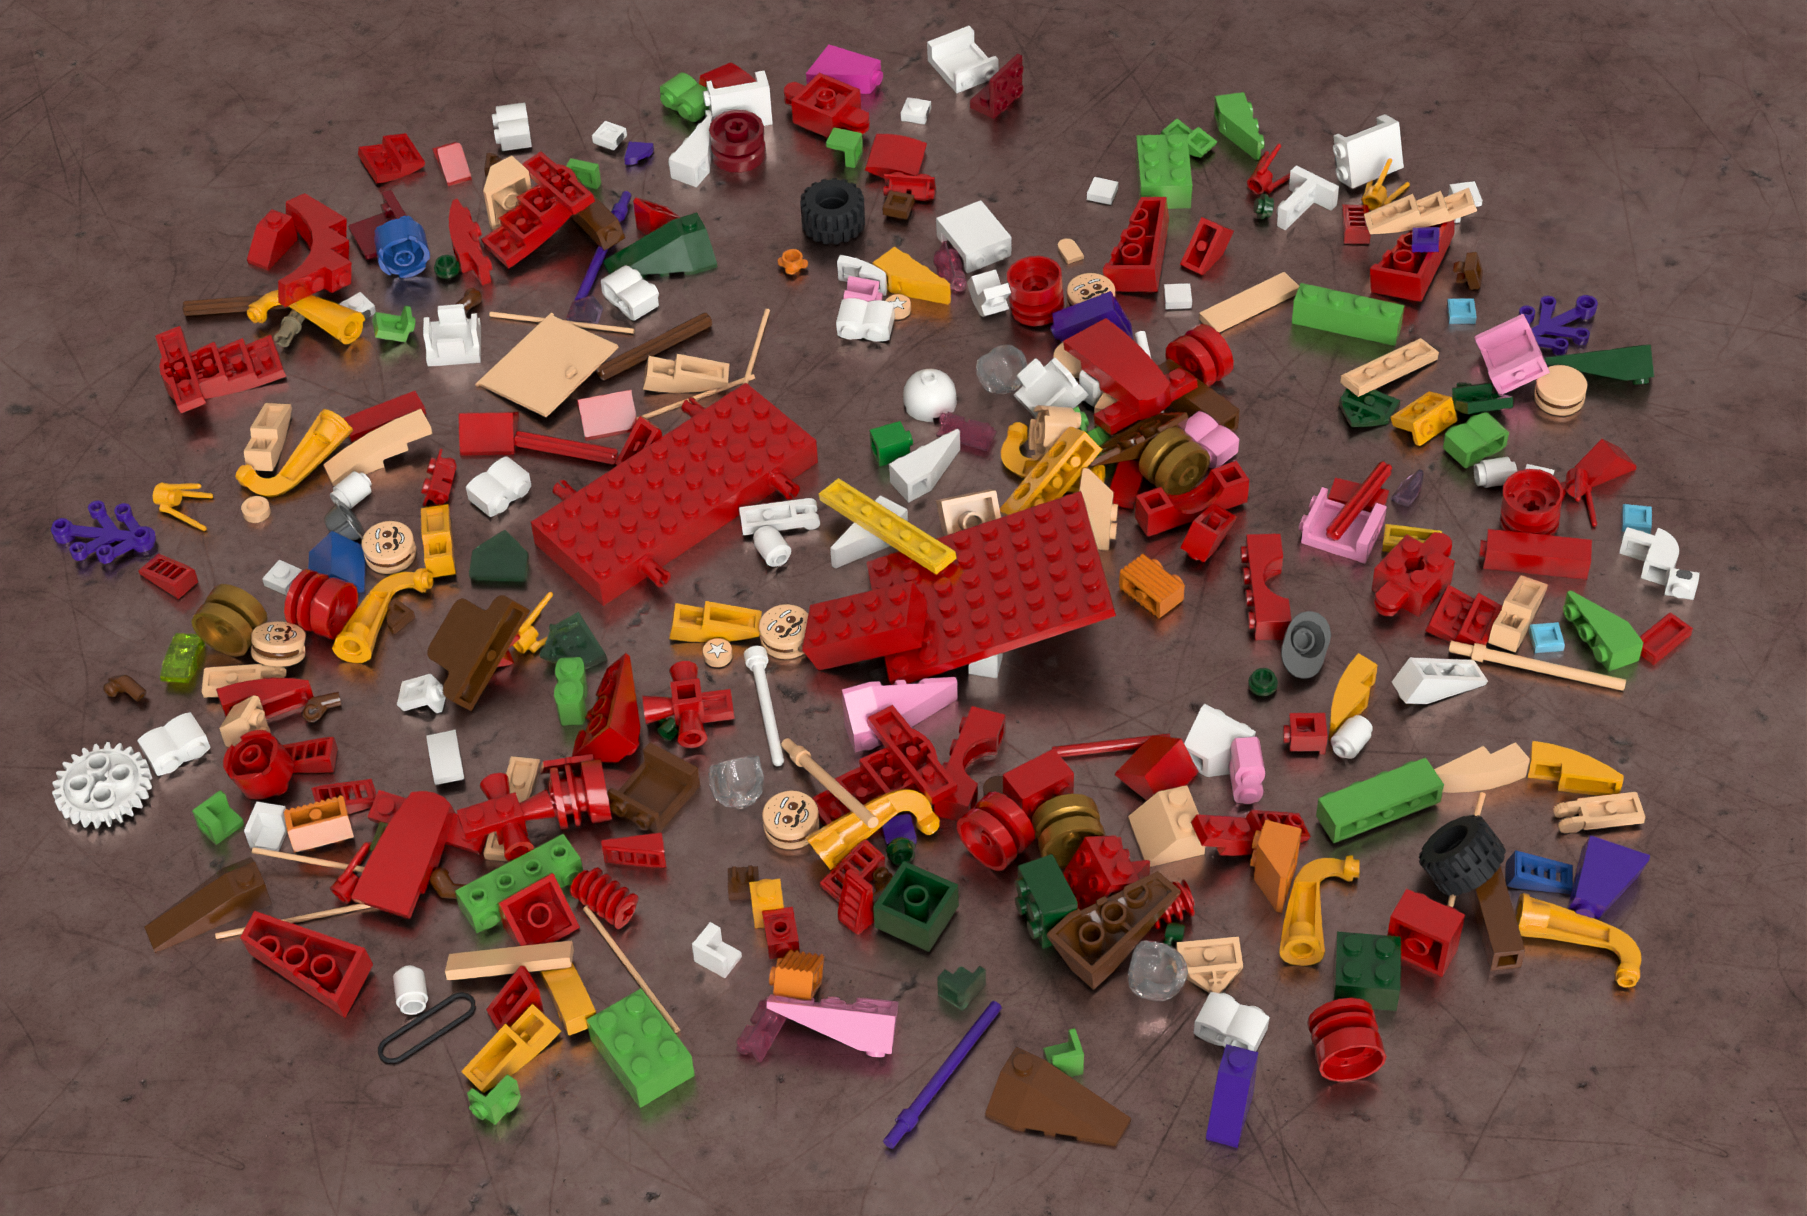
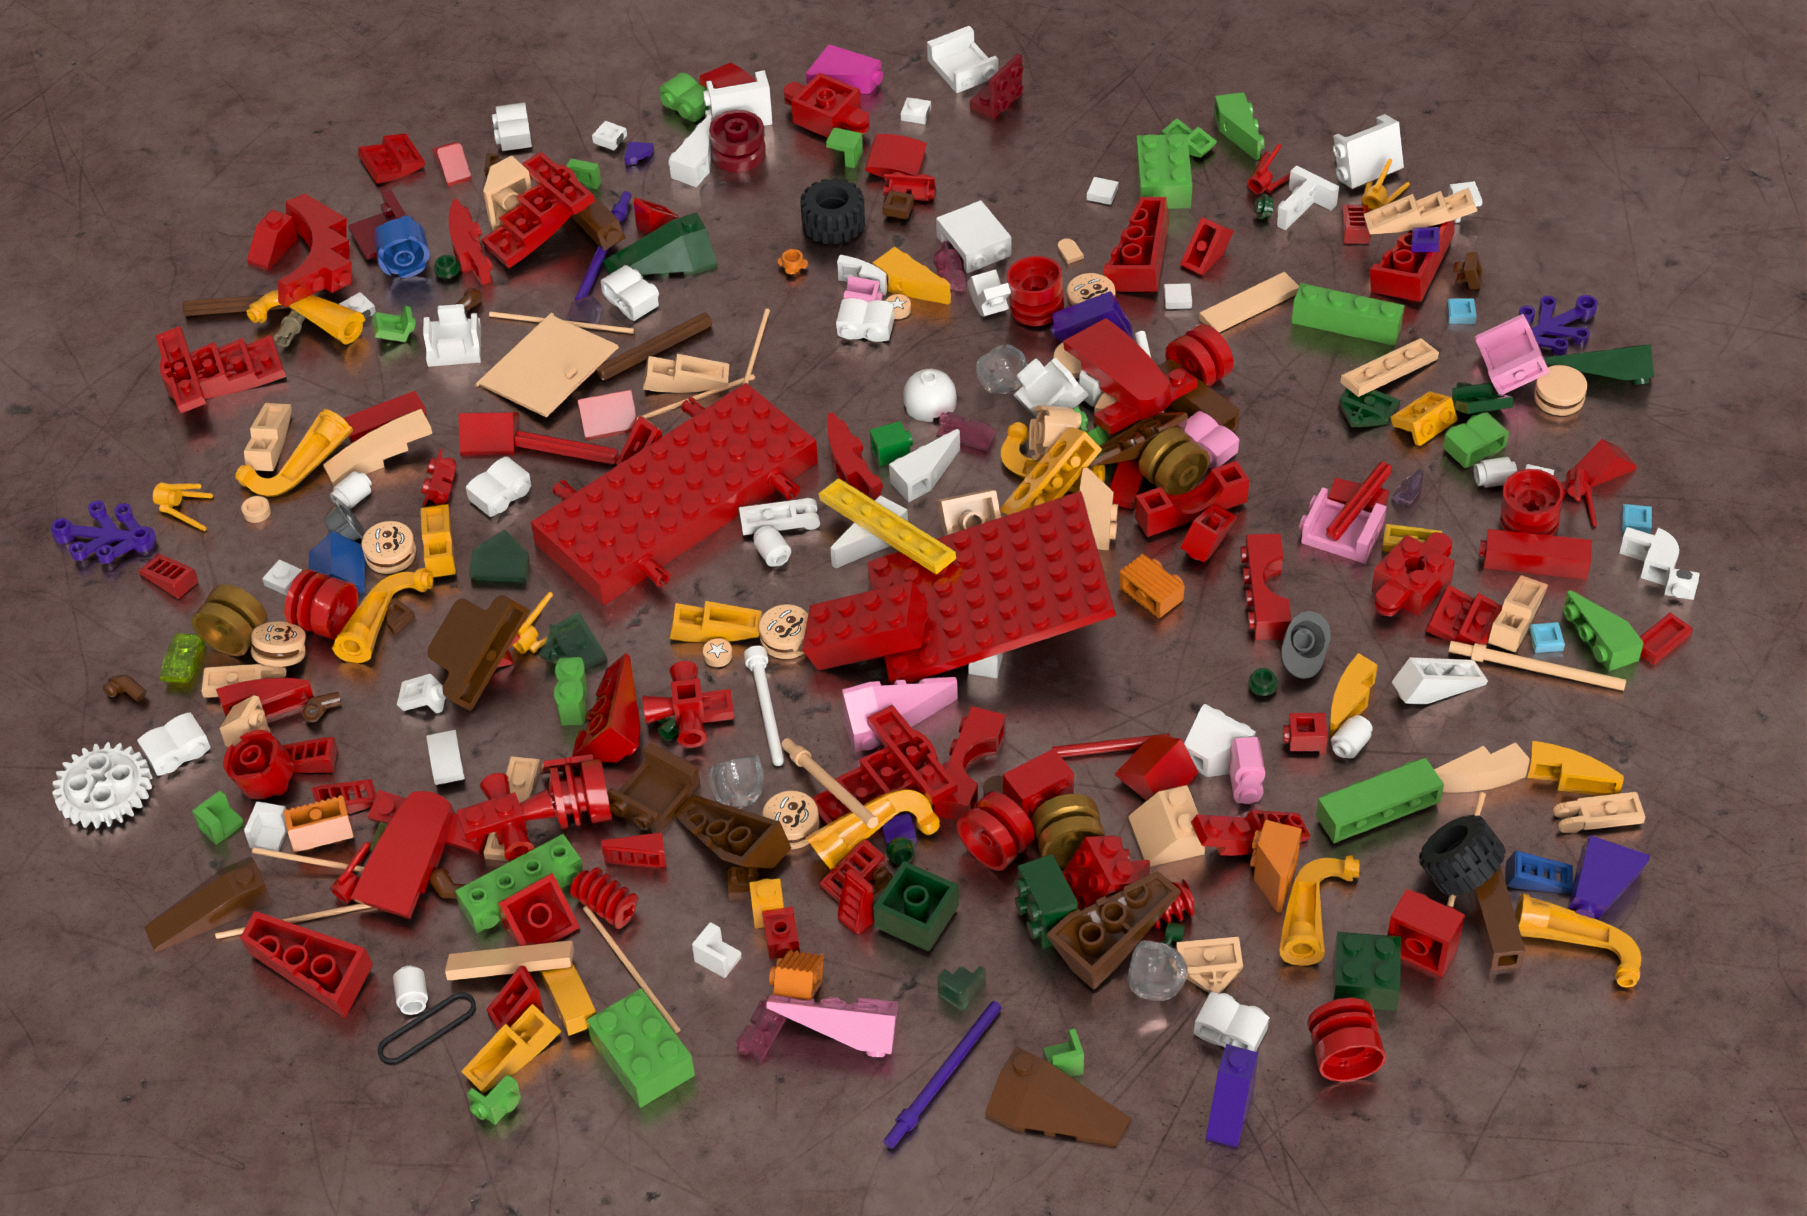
none -> reddish brown wedge [674,794,792,868]
none -> red slope [827,412,883,501]

